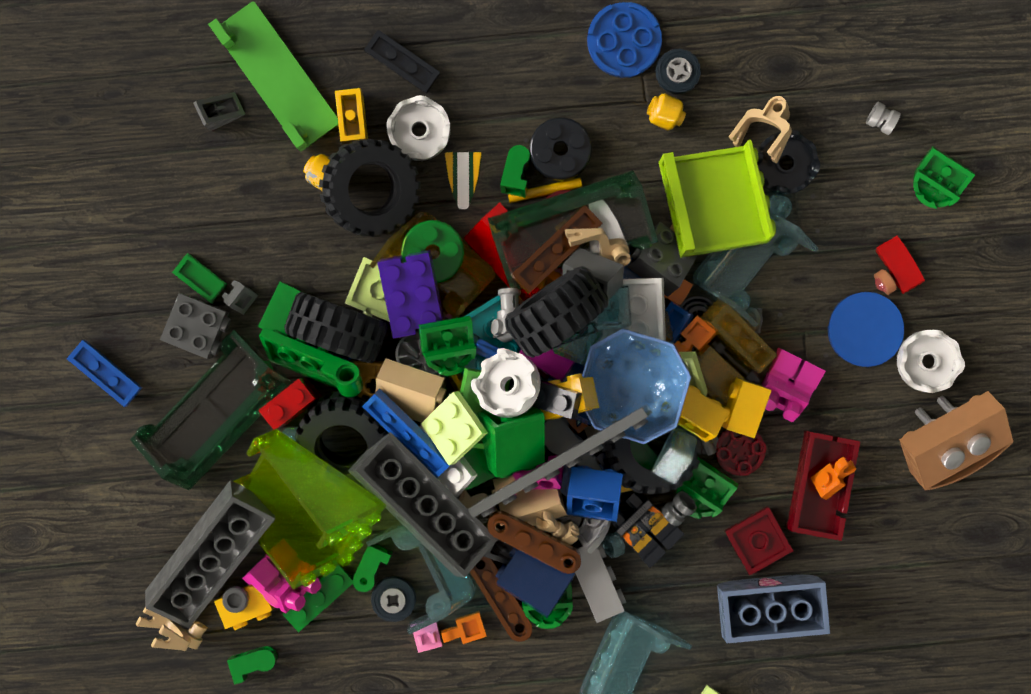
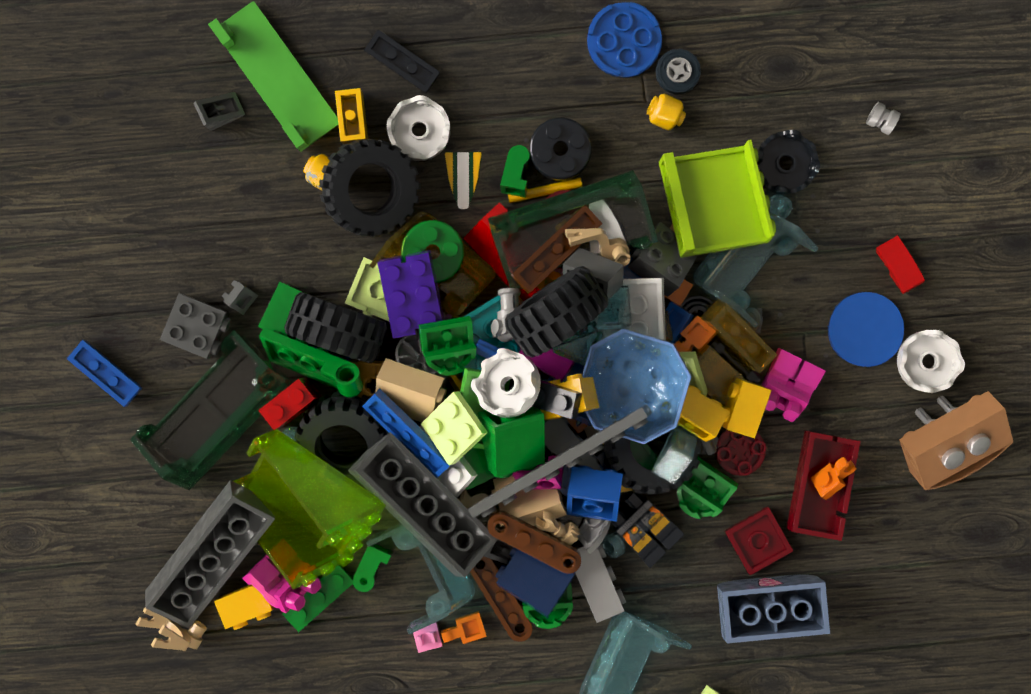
green tile [172,253,228,304] -> none
dark grey tile [222,586,249,613] -> none
green leg [227,646,278,685] -> none
black wheel [371,576,416,622] -> none
dark grey wheel [661,491,697,527] -> none
tan piece [729,96,792,163] -> none
nougat tile [874,269,897,295] -> none
green slope [913,146,975,209] -> none

